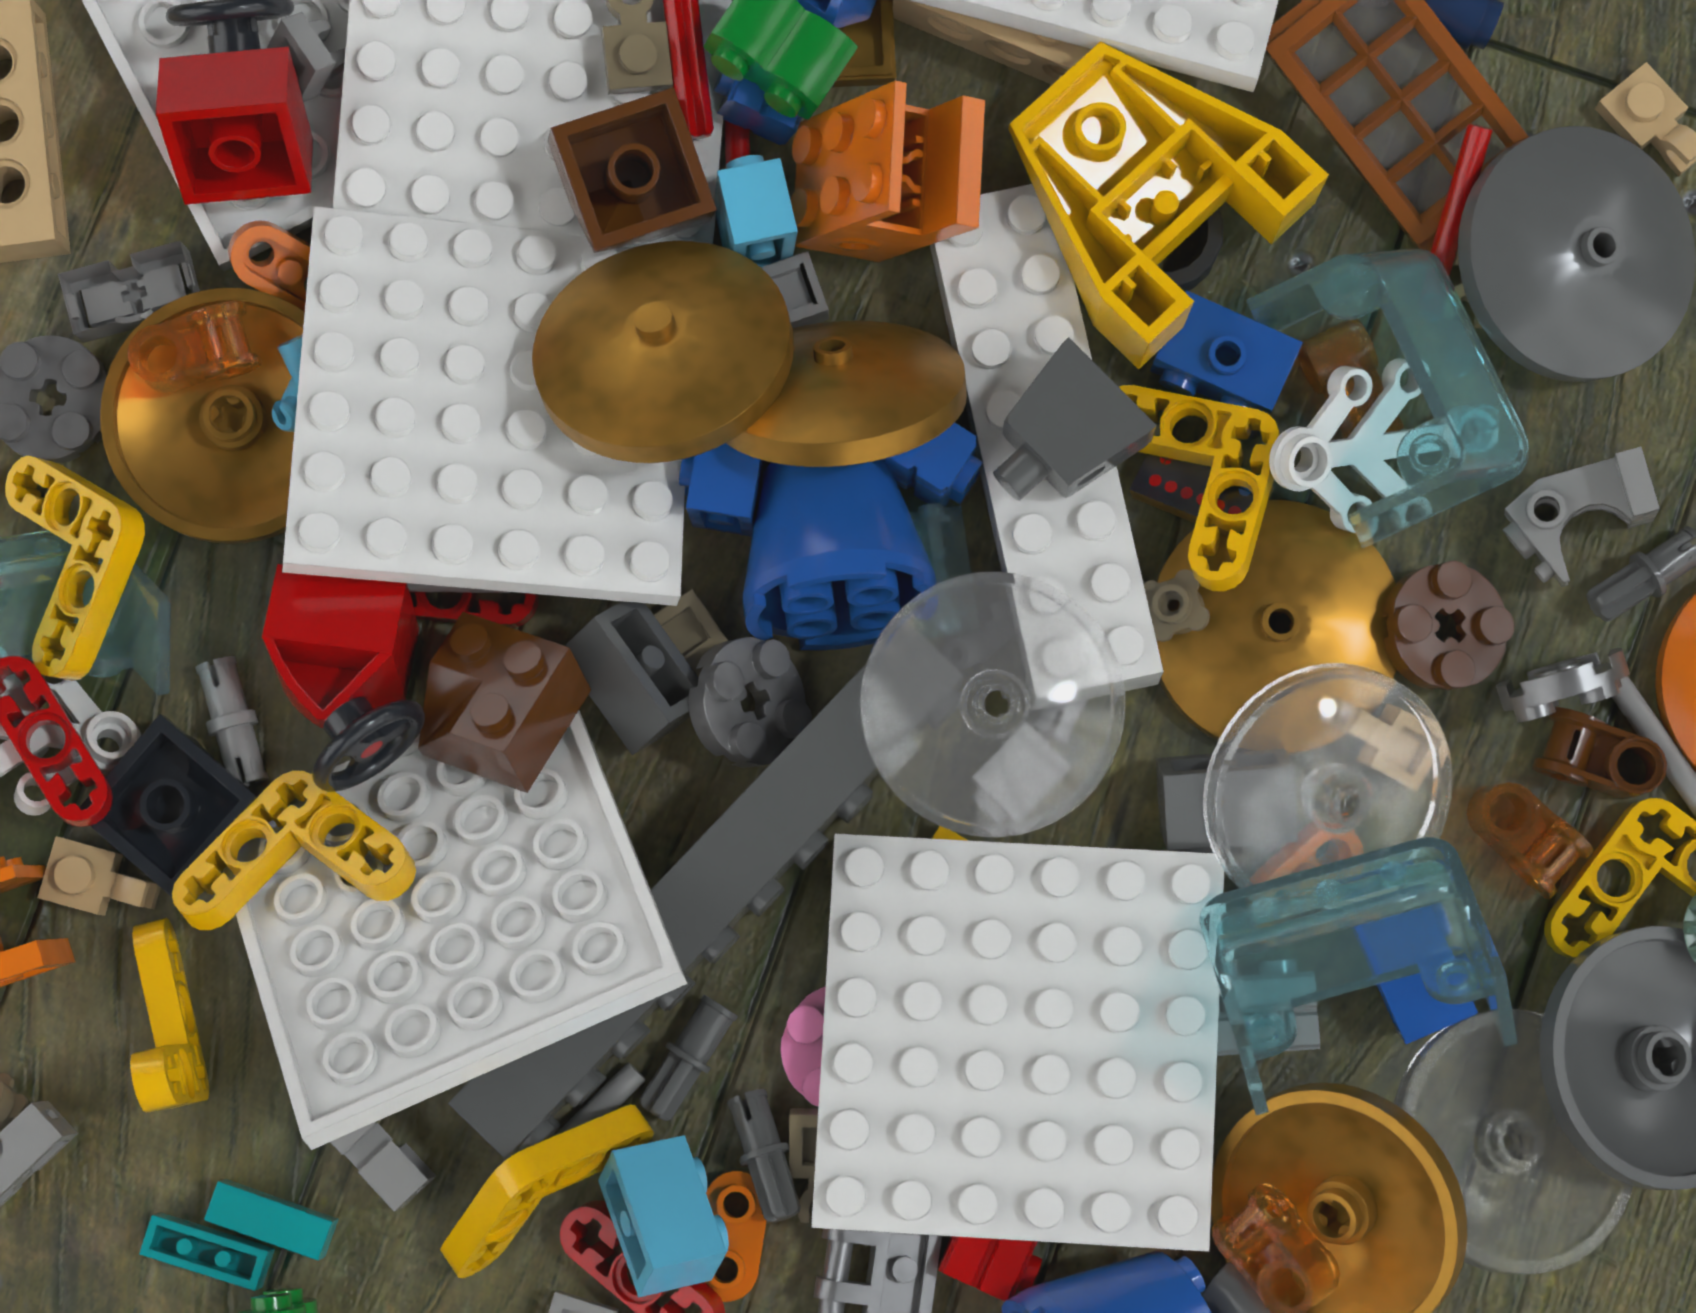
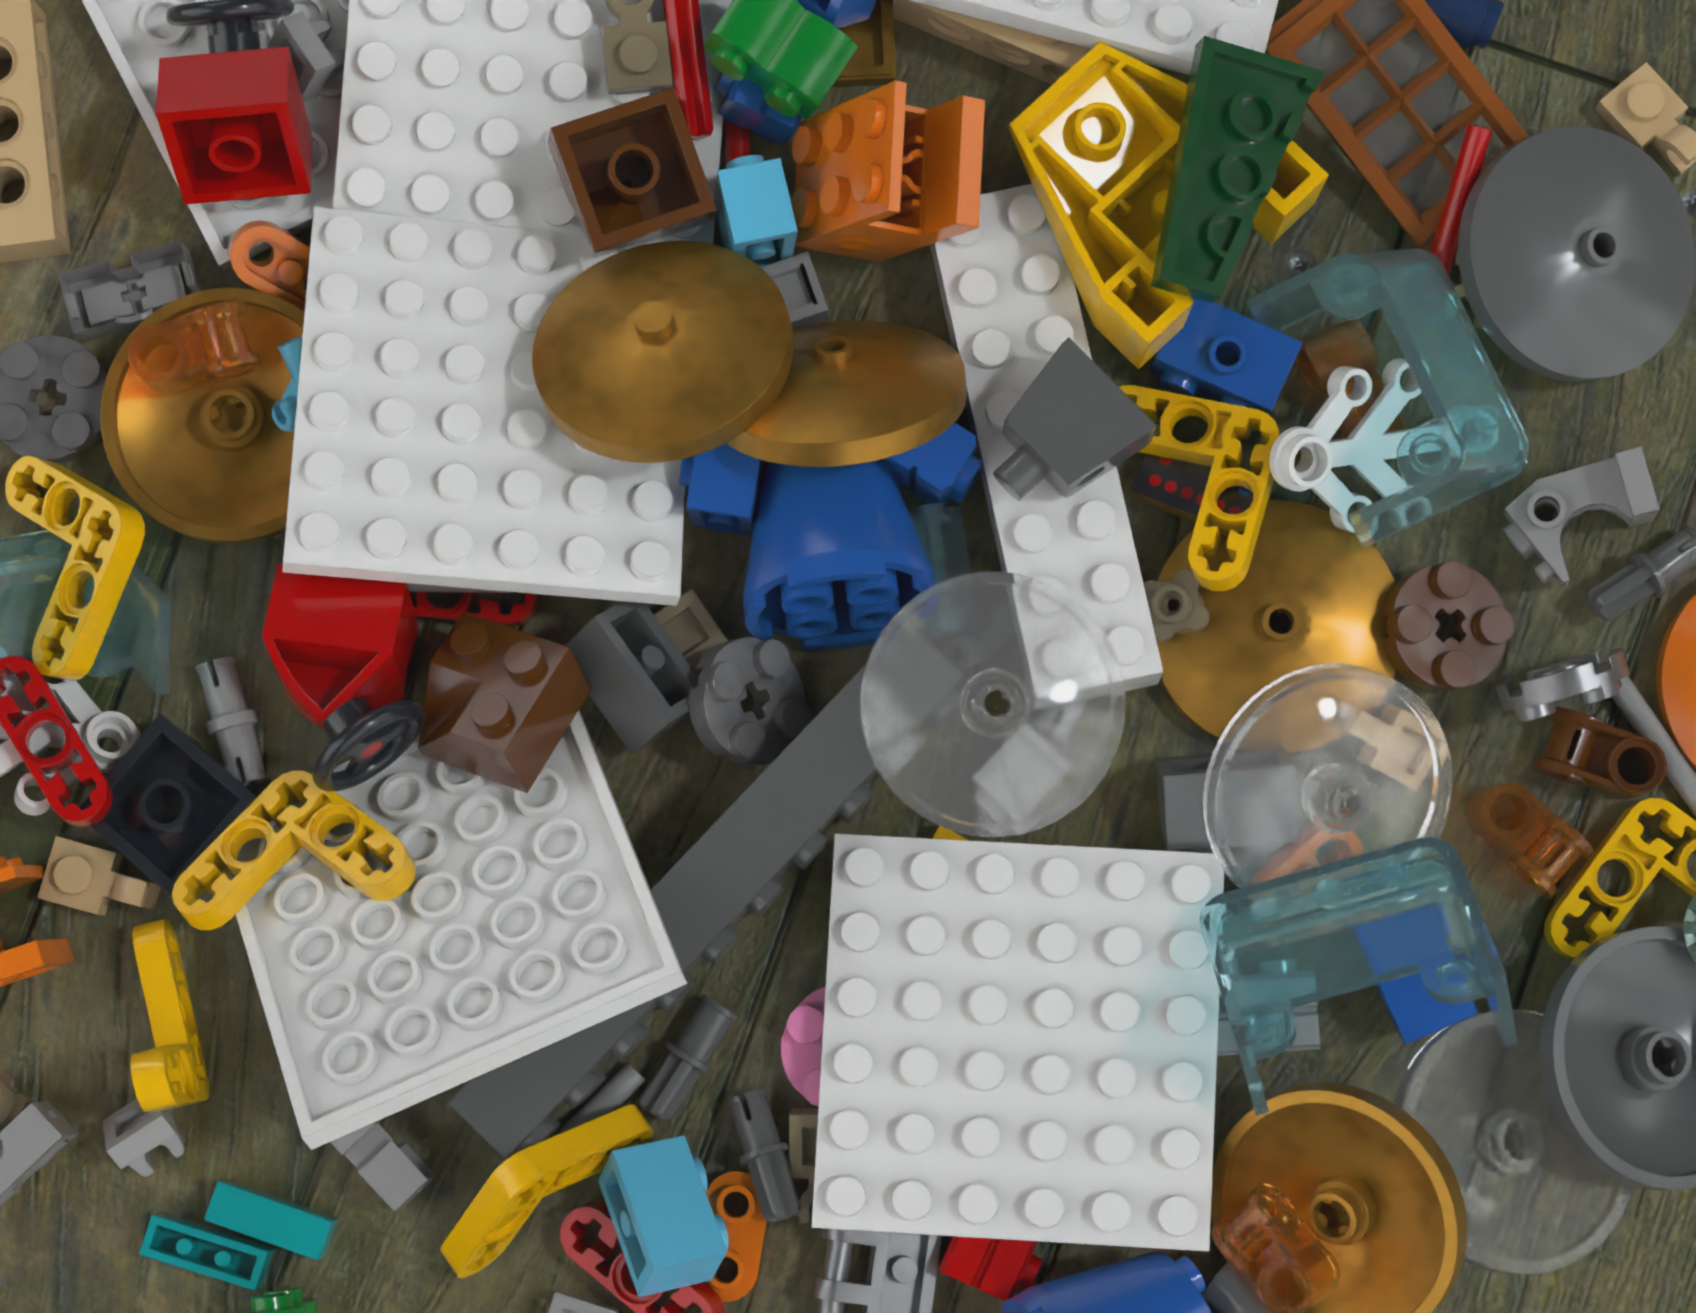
none -> light grey tile [102,1098,184,1177]
none -> dark green wing [1151,36,1325,303]

